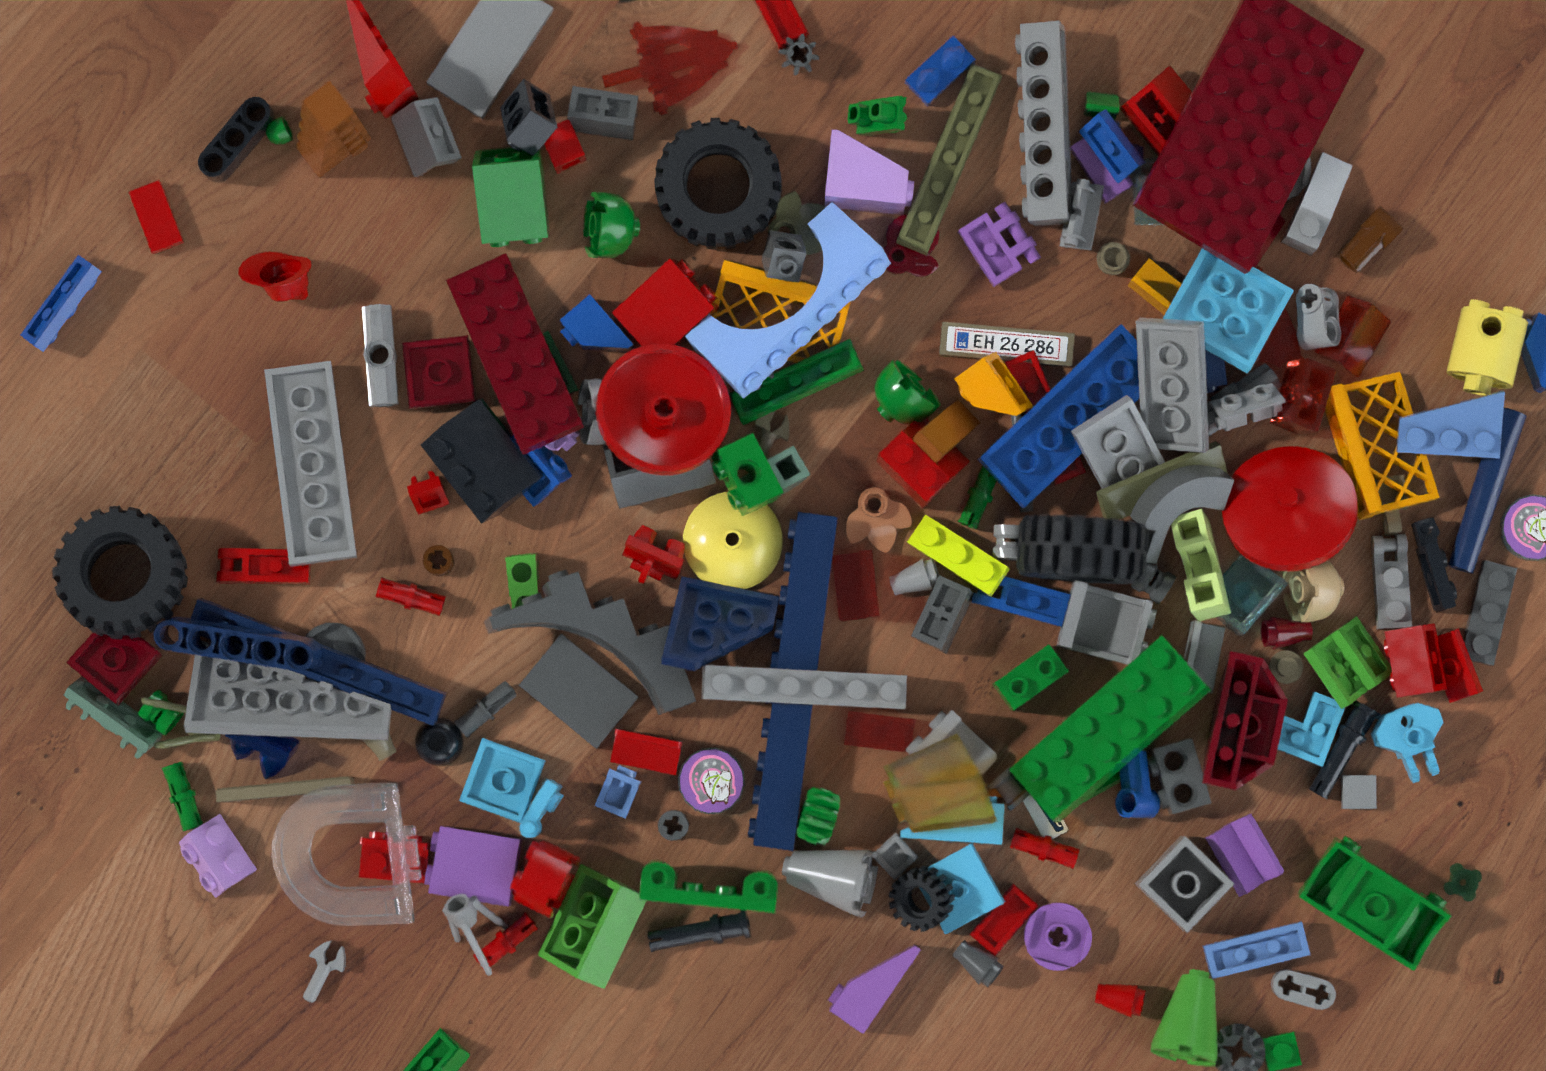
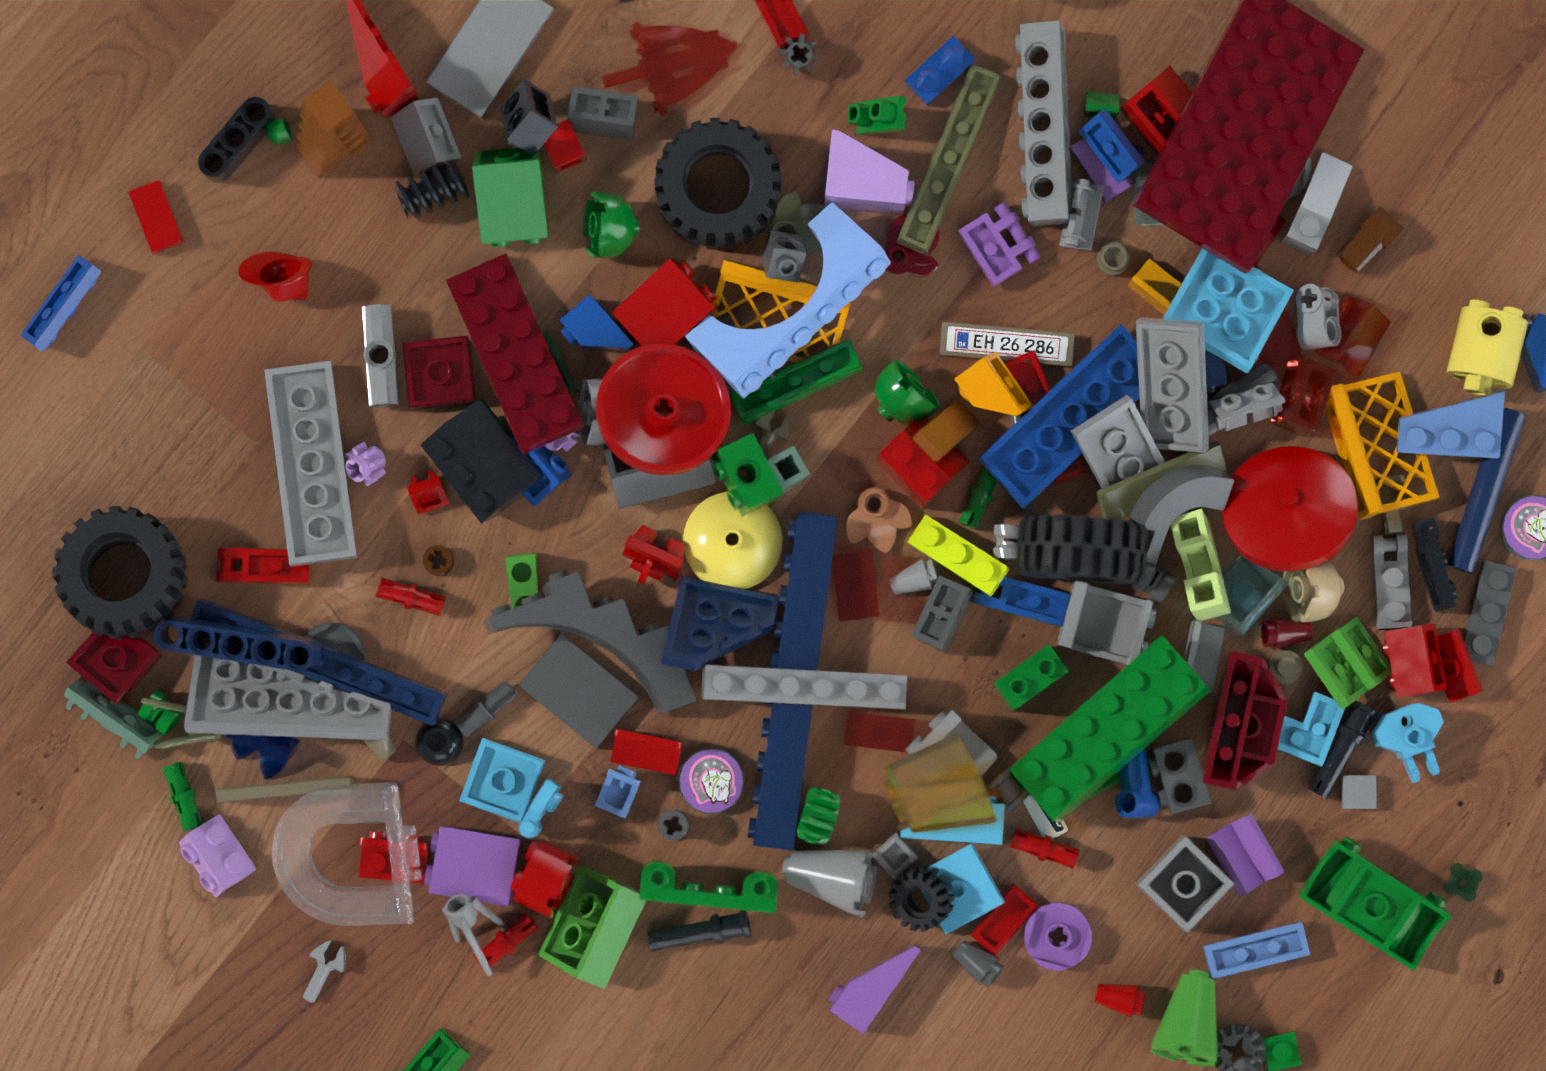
light grey beam [1271,969,1336,1010] -> none
none -> lavender gear [345,442,386,486]
none -> black piece [395,161,470,220]

